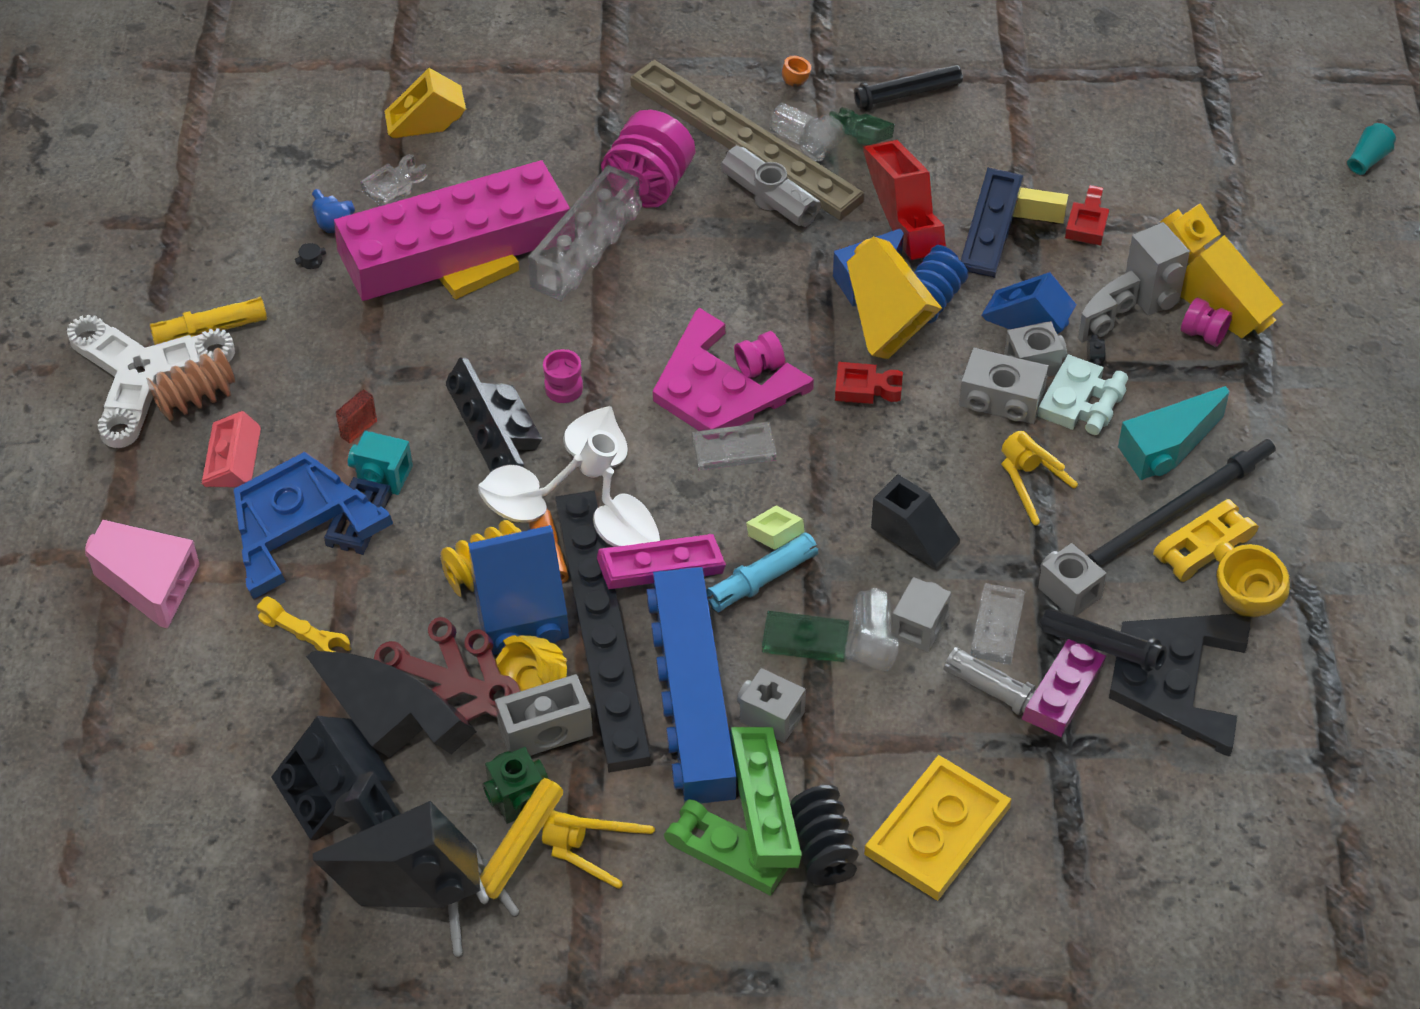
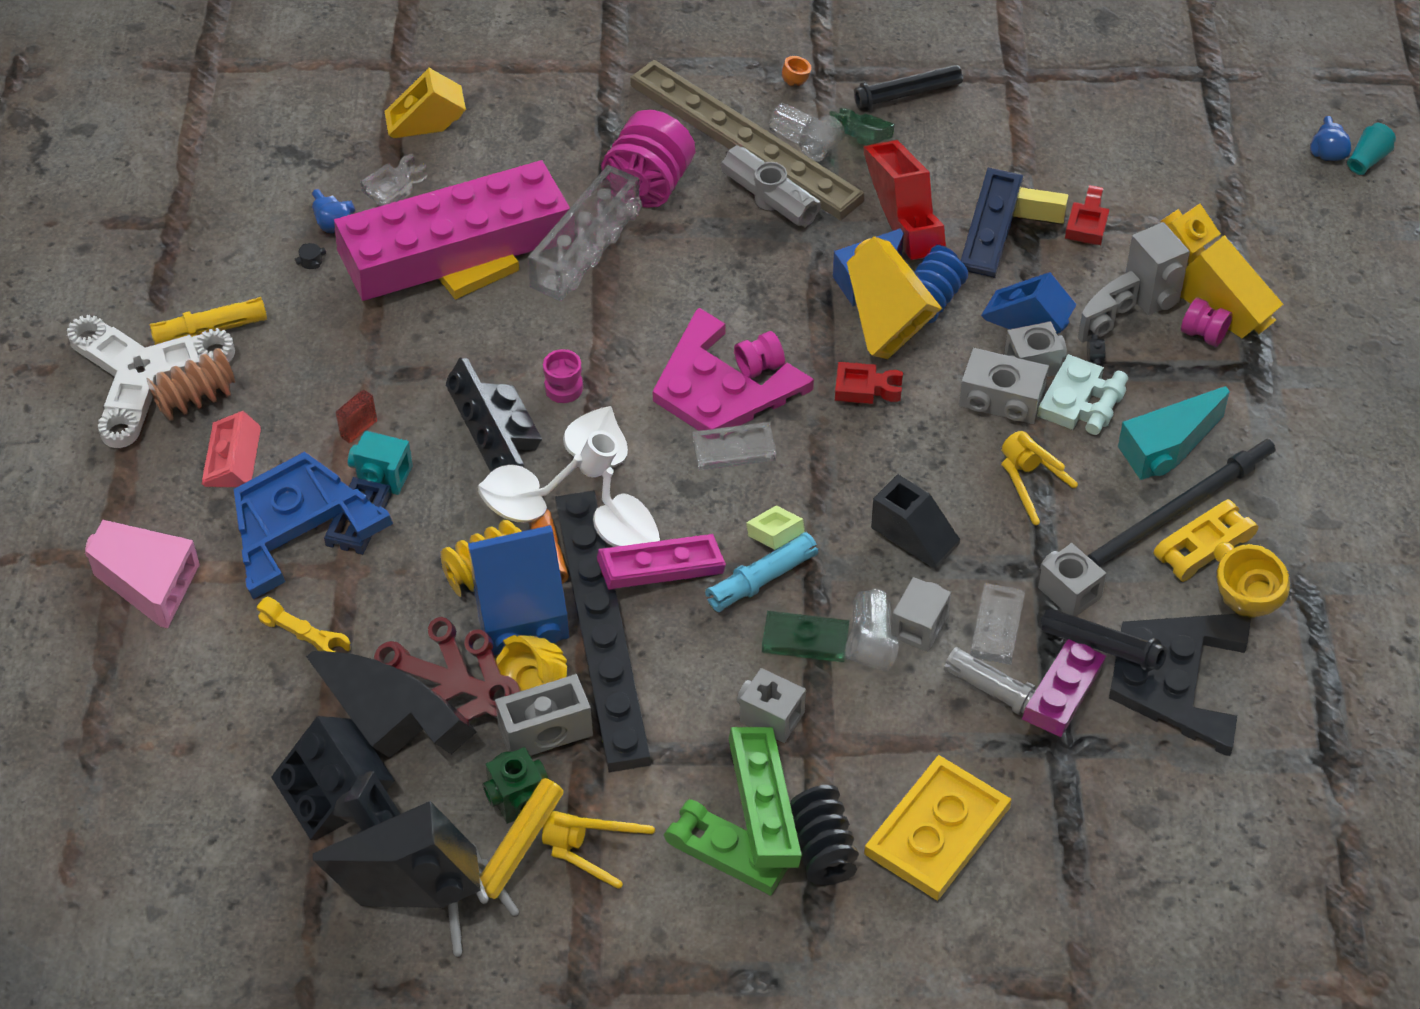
blue brick [646,567,736,804] -> none
none -> blue piece [1310,116,1351,161]

